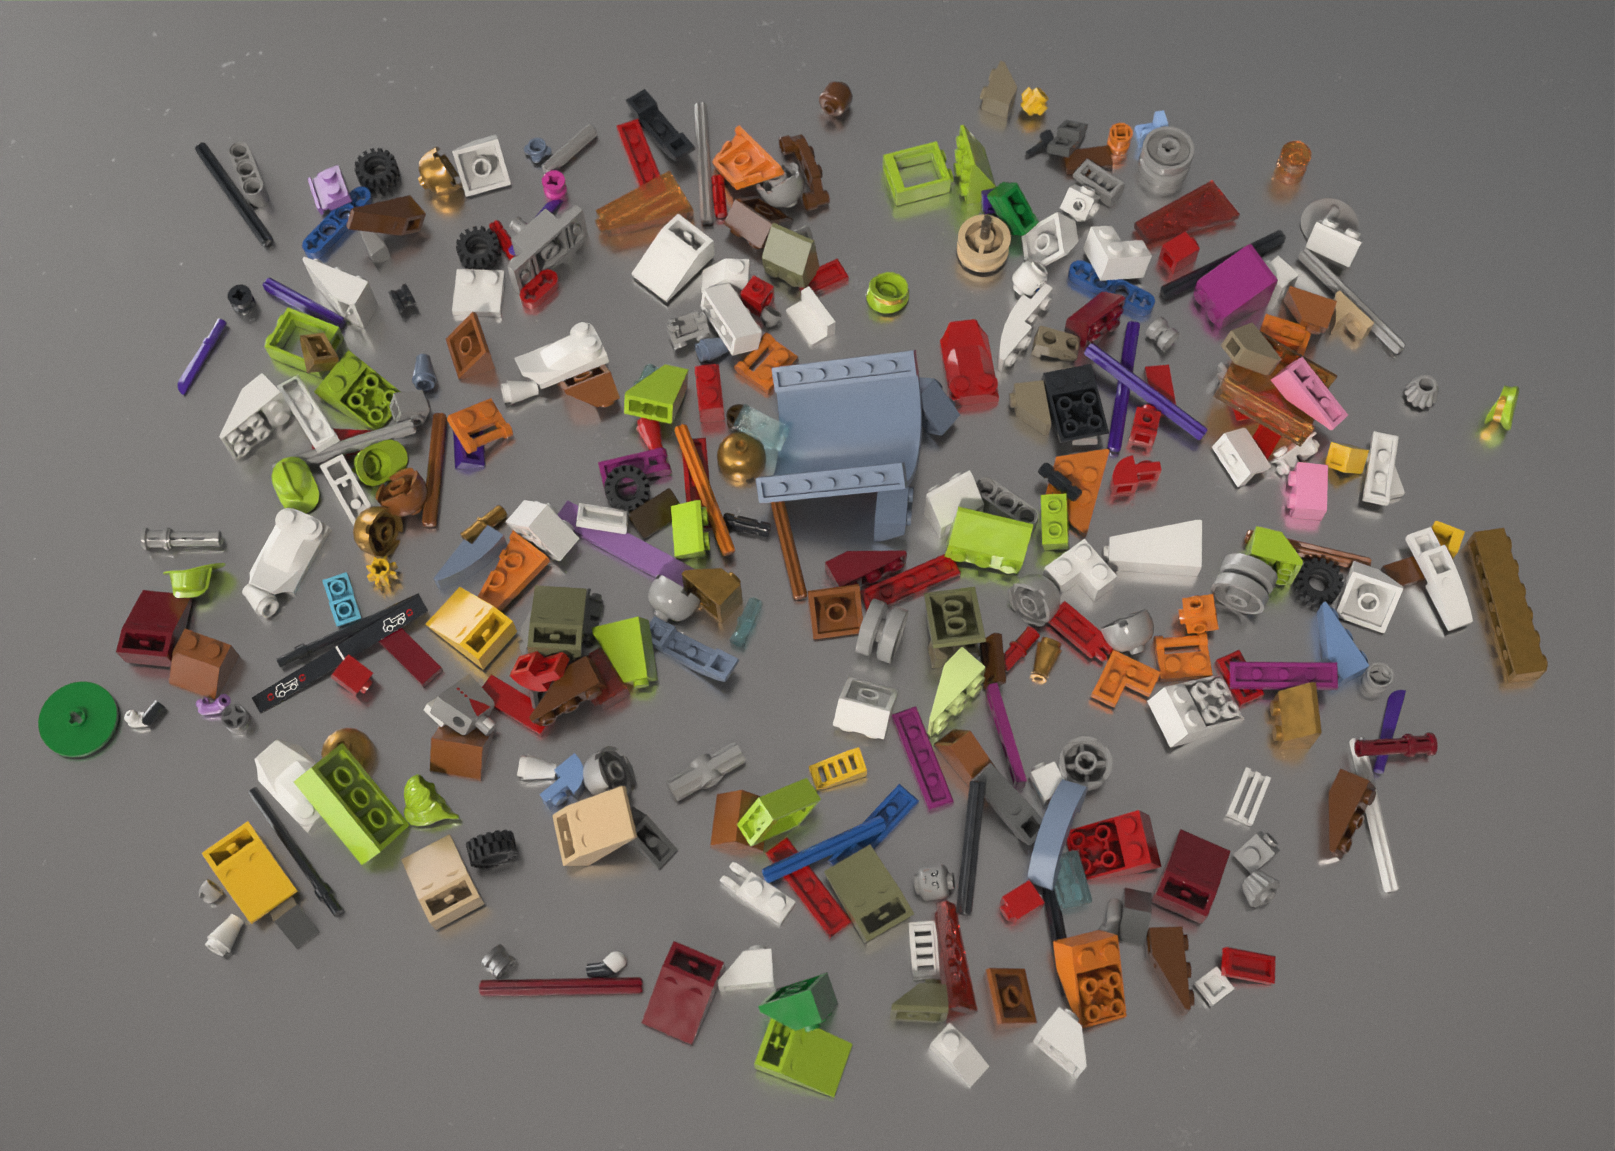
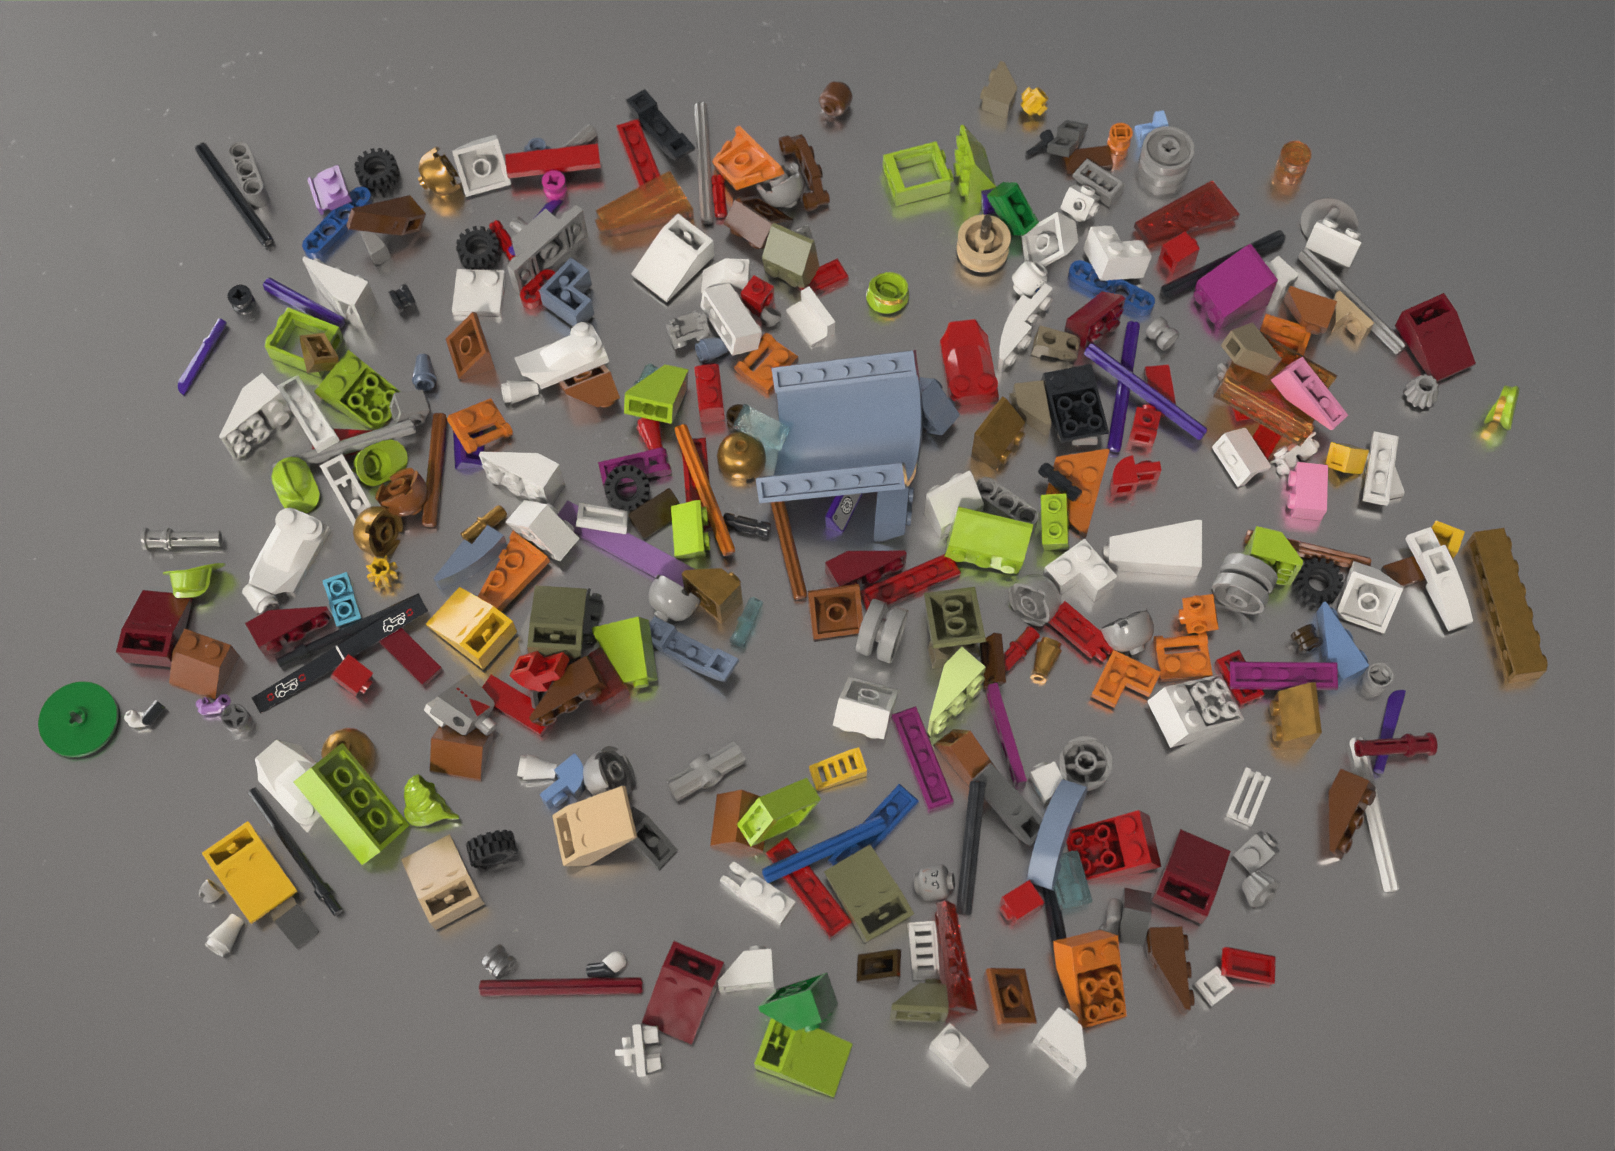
none -> dark red slope [245,606,334,656]
none -> white slope [479,452,565,505]
none -> red tile [505,144,601,178]
none -> sand blue brick [539,257,594,326]
none -> white hips [615,1023,662,1077]
none -> slope [826,493,862,533]
none -> dark brown slope [856,949,901,985]
none -> pearl gold slope [971,396,1026,470]
none -> dark brown wheel [1290,624,1323,655]
none -> dark red slope [1395,293,1476,382]

